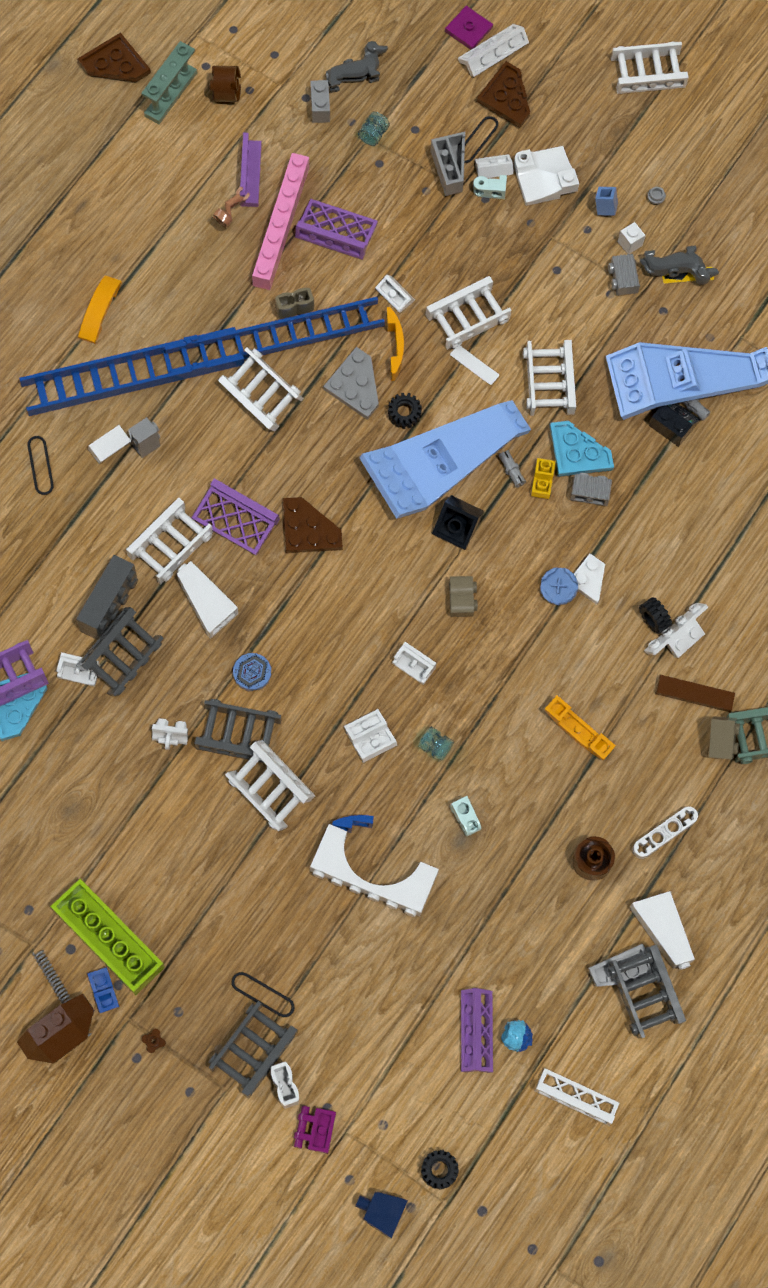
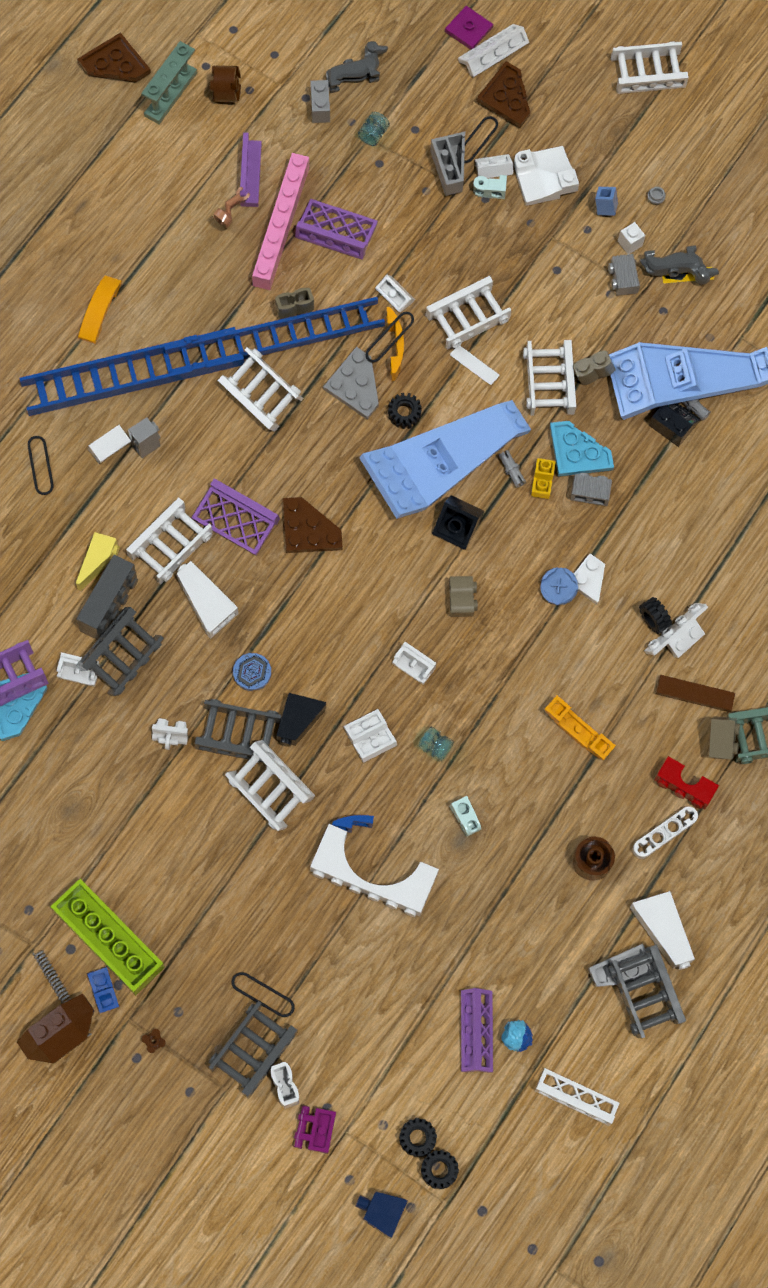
none -> light yellow slope [76,532,120,591]
none -> black slope [277,693,326,747]
none -> black piece [365,312,414,362]
none -> black tyre [399,1118,437,1157]
none -> dark tan brick [573,351,616,385]
none -> red arch [654,756,719,810]

